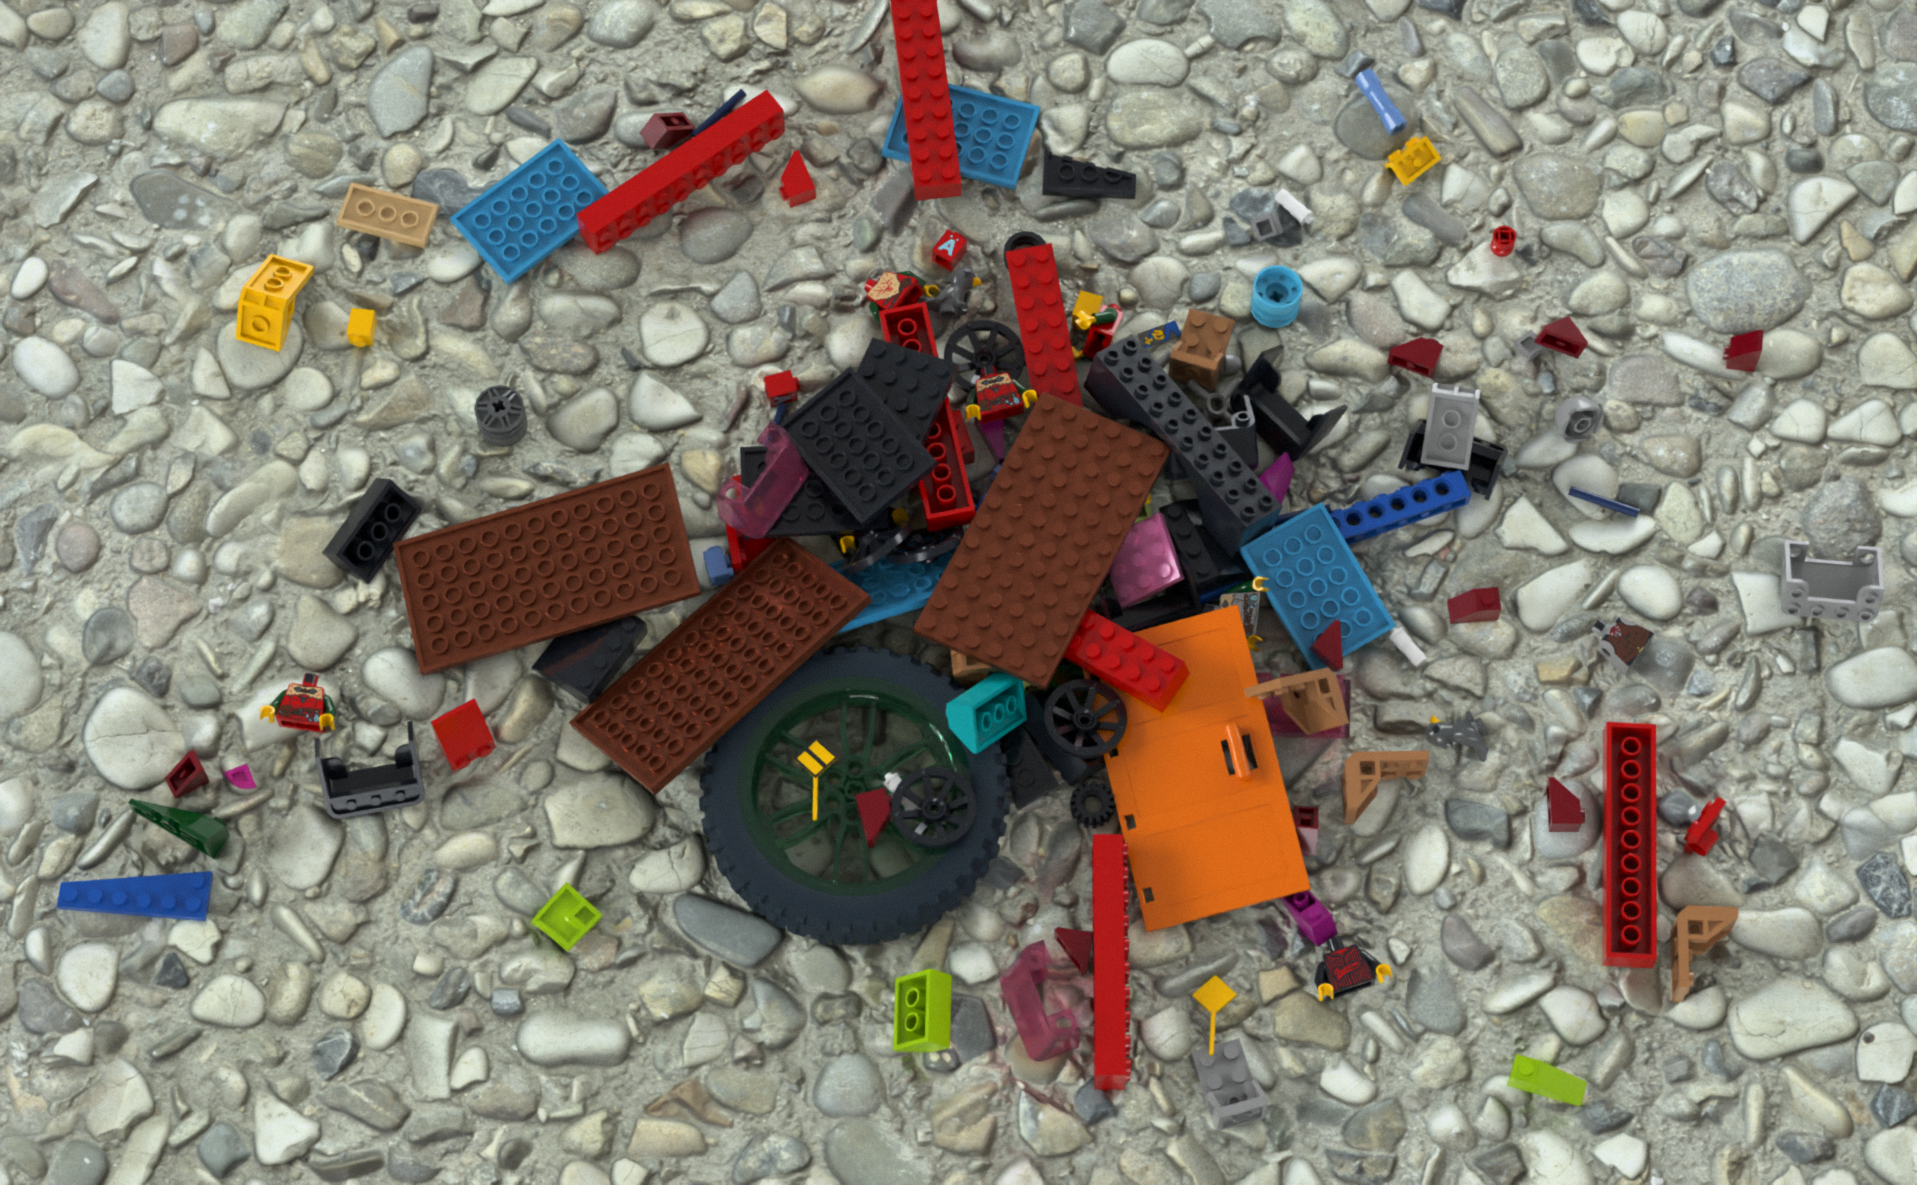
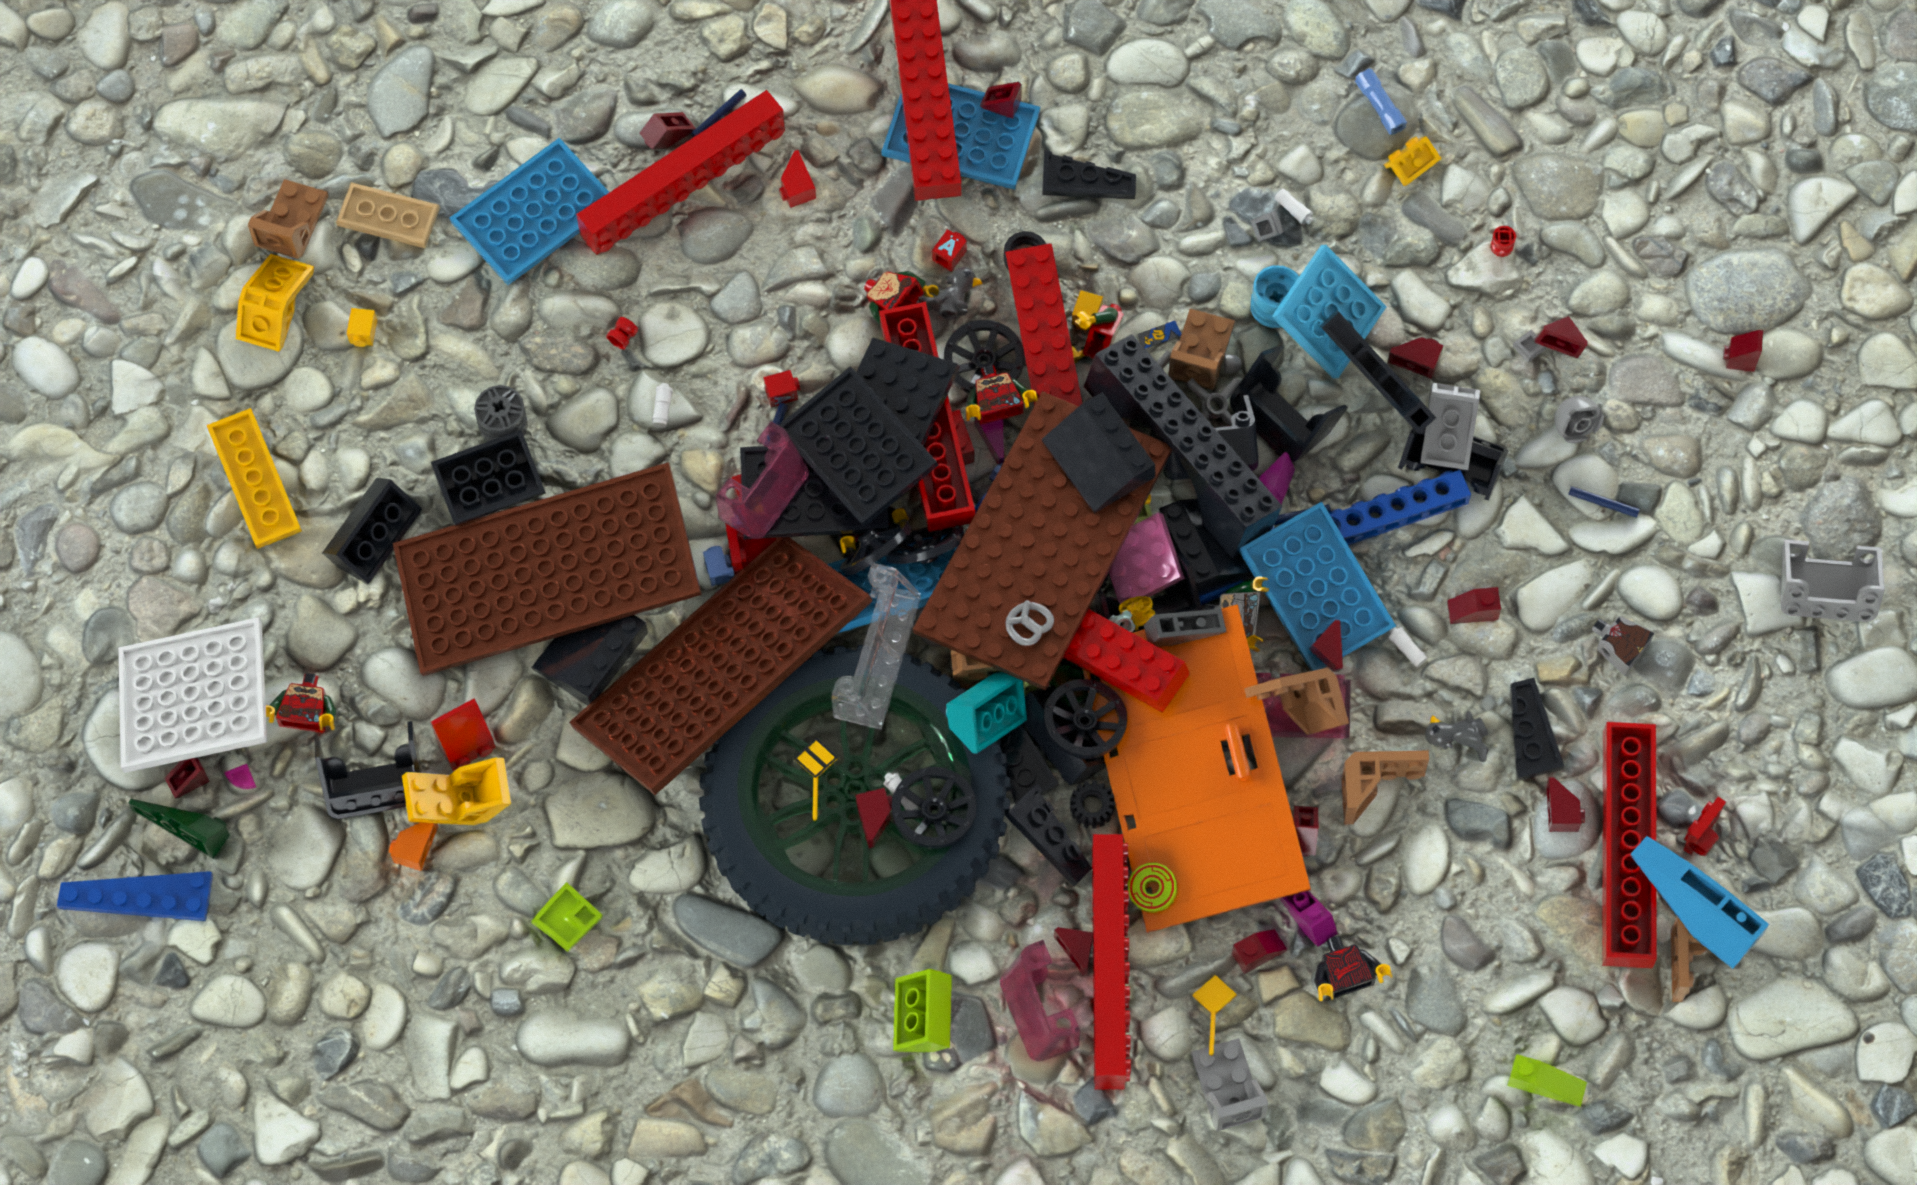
none -> white plate [118,617,267,773]
none -> yellow plate [206,408,302,549]
none -> medium nougat bracket [248,179,328,259]
none -> orange slope [389,822,439,871]
none -> yellow bracket [402,757,511,825]
none -> black slope [431,430,546,526]
none -> red wheel [606,317,639,350]
none -> white piece [652,383,673,428]
none -> clear windscreen [831,563,921,729]
none -> dark red slope [980,82,1022,119]
none -> light grey piece [1005,600,1054,646]
none -> black wing [1005,783,1092,886]
none -> black slope [1042,392,1156,514]
none -> light aqua plate [1109,610,1135,632]
none -> yellow wheel [1119,596,1155,630]
none -> lime tile [1128,863,1178,913]
none -> dark grey slope [1144,609,1226,647]
none -> dark red slope [1232,929,1288,974]
none -> medium azure plate [1272,245,1387,379]
none -> black arch [1320,310,1436,434]
none -> black wing [1510,678,1564,781]
none -> dark azure wedge [1631,836,1769,969]

